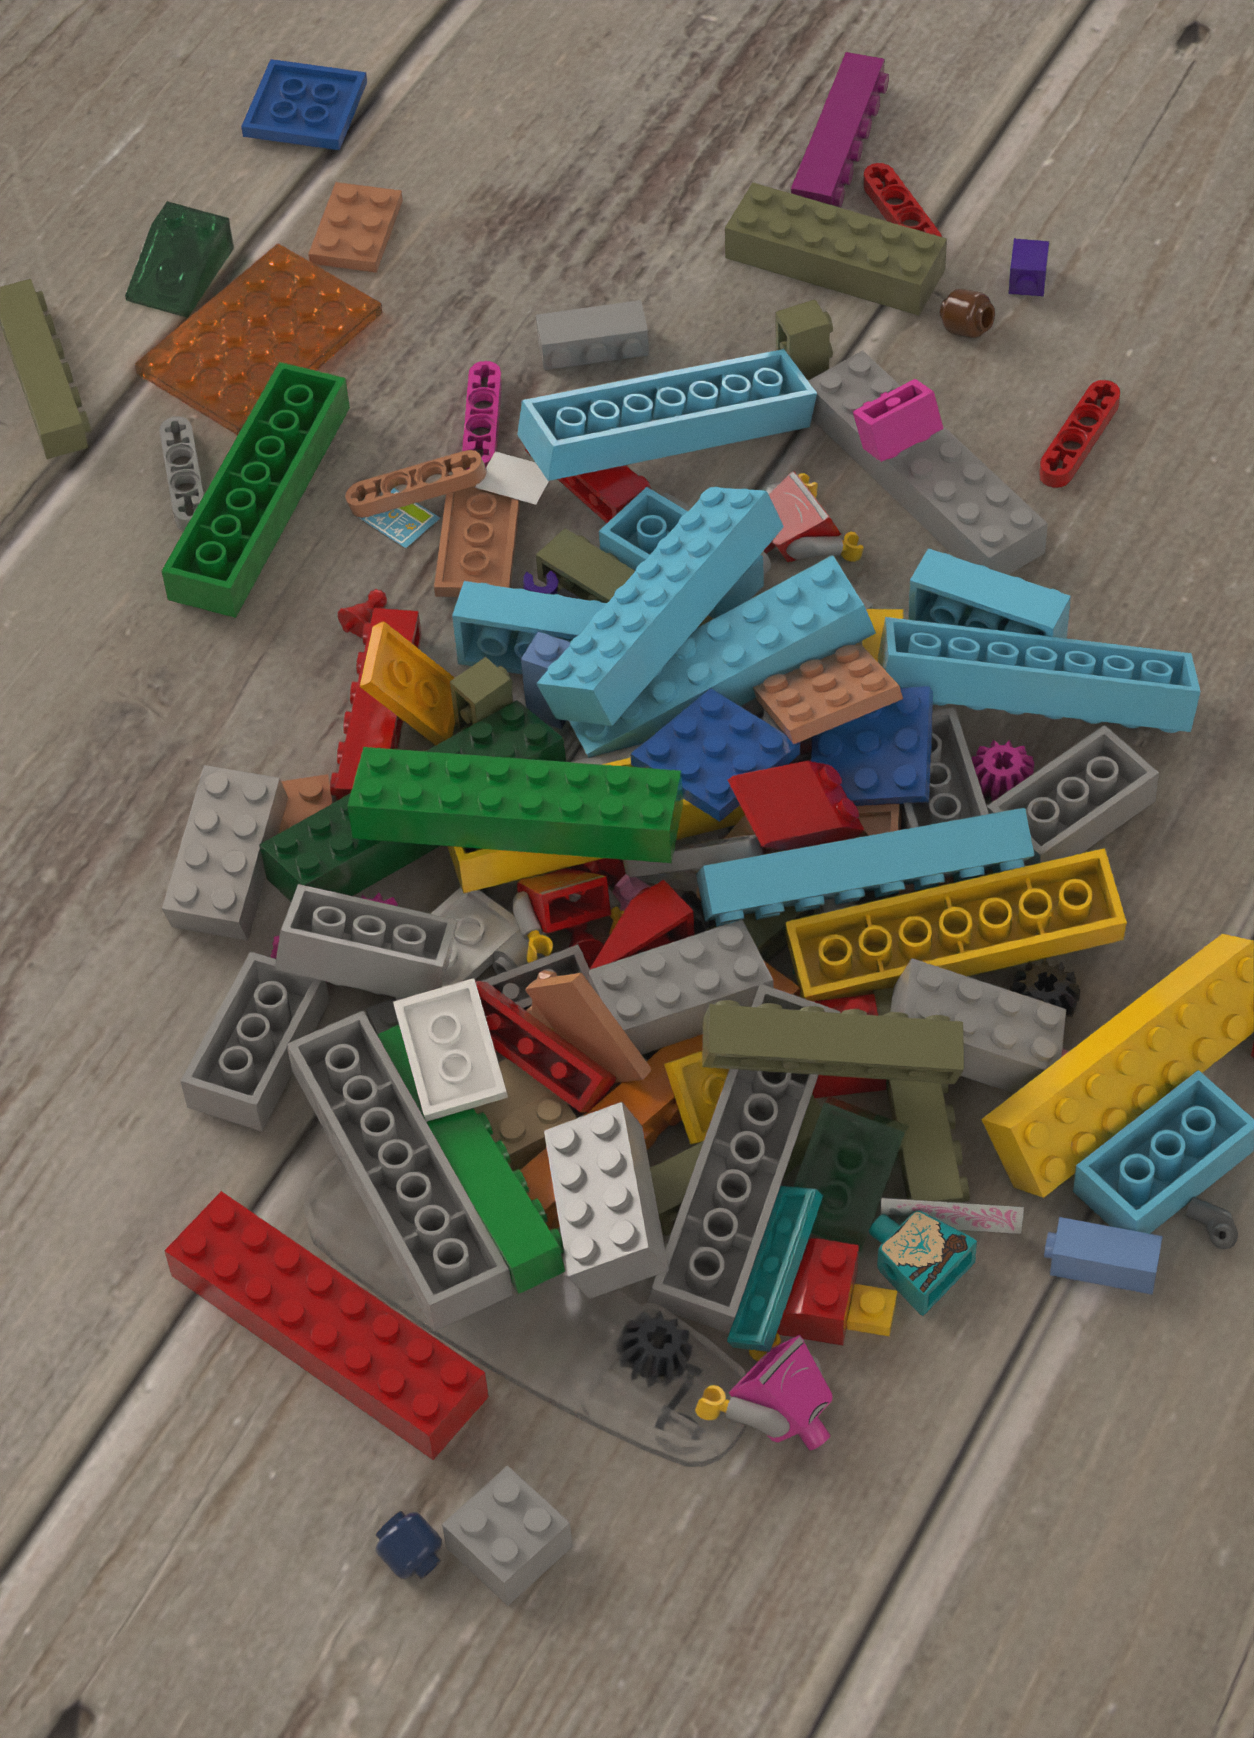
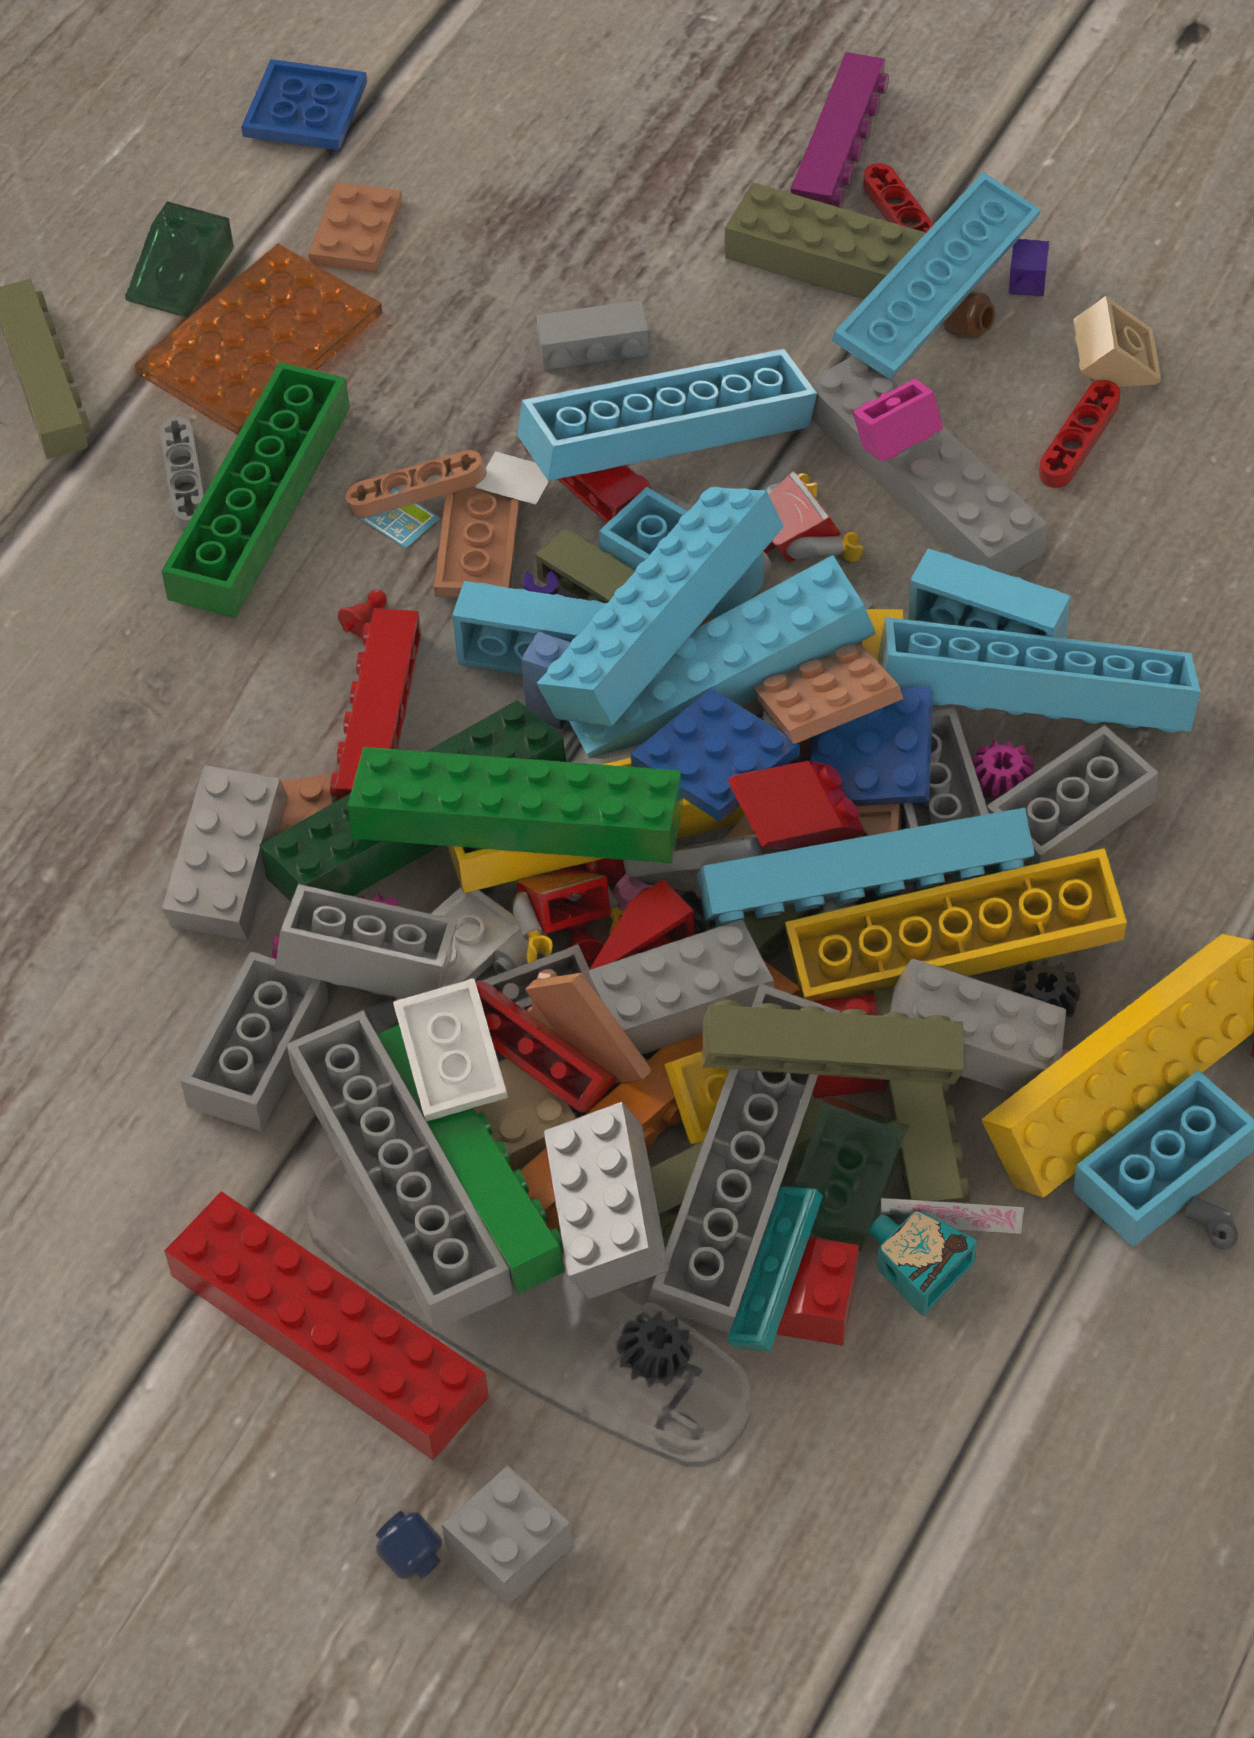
light orange plate [360,621,455,745] -> none
olive brick [450,657,514,732] -> none
dark pink beam [462,361,502,470] -> none
dark pink torso [695,1333,832,1451] -> none
olive brick [775,299,833,380] -> none
yellow plate [847,1284,897,1337] -> none
medium blue brick [1044,1217,1163,1295] -> none
none -> medium azure plate [832,172,1041,380]
none -> tan slope [1074,296,1162,387]

